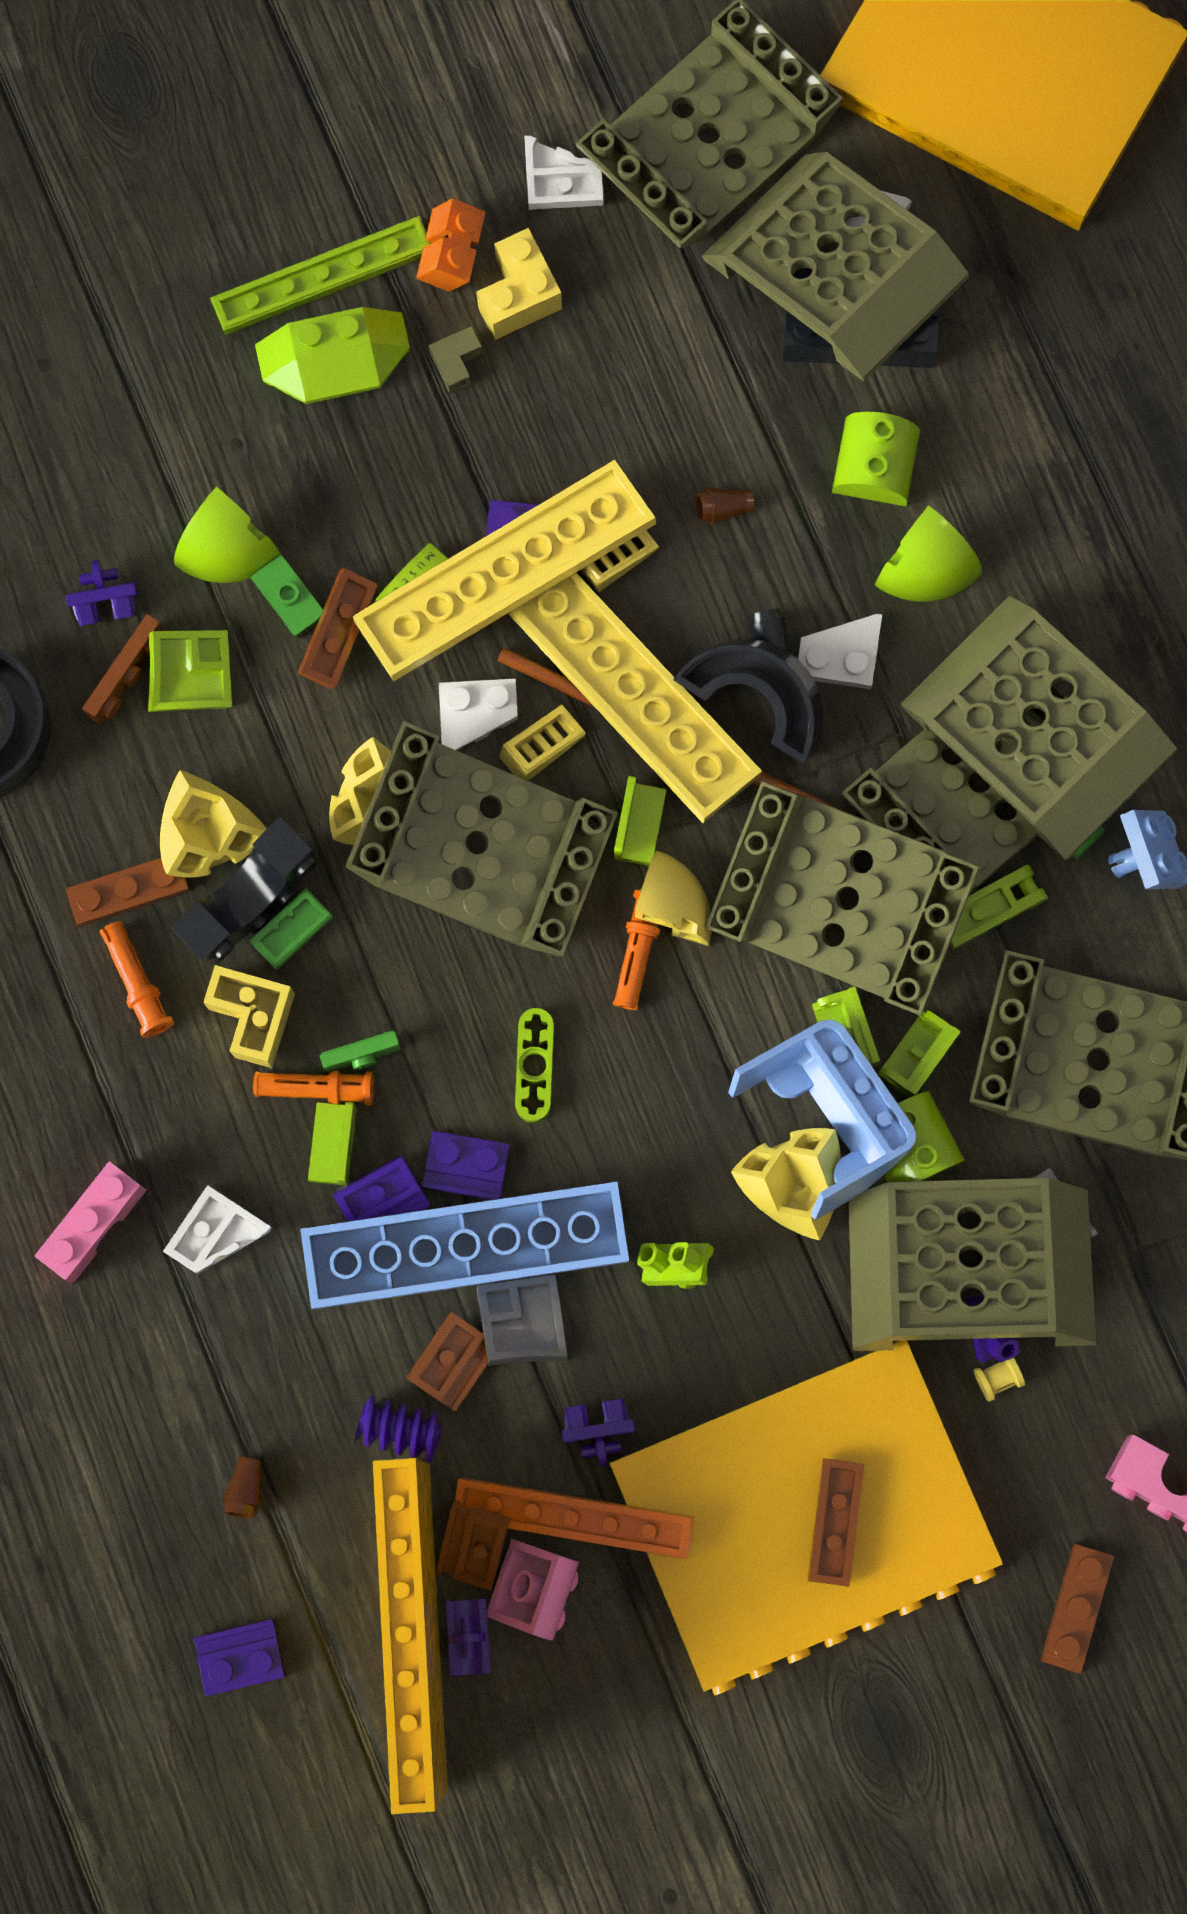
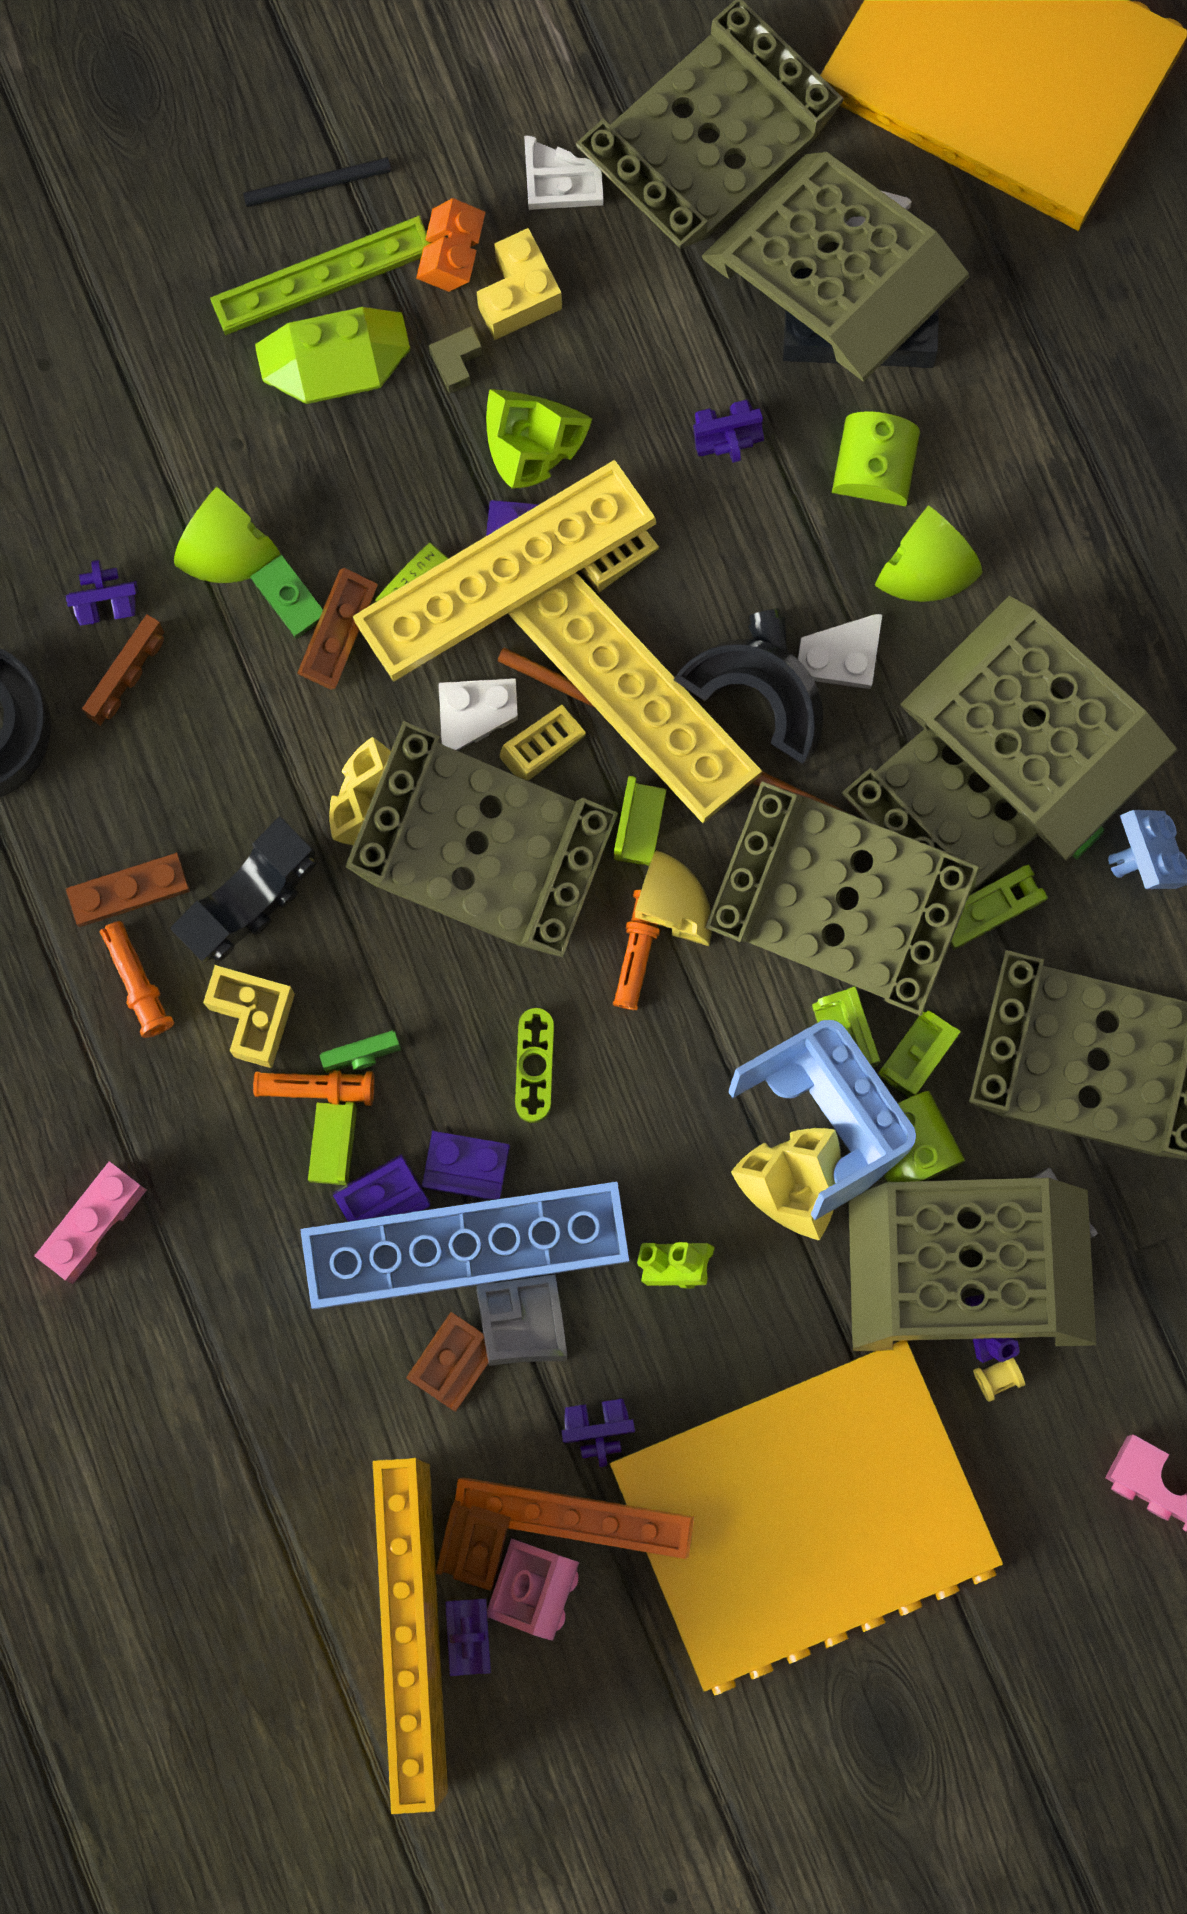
lime plate [148,630,232,712] -> none
light yellow brick [160,770,266,877] -> none
white wing [163,1185,272,1274] -> none
dark purple plate [193,1619,286,1696] -> none
reddish brown cone [222,1457,262,1519] -> none
bright green plate [249,888,334,971] -> none
dark purple piece [354,1395,443,1464] -> none
reddish brown cone [696,487,754,525] -> none
dark orange plate [808,1458,864,1587] -> none
dark orange plate [1040,1544,1114,1674] -> none
none -> black bar [243,157,392,207]
none -> lime brick [486,389,592,488]
none -> dark purple hips [693,400,764,463]

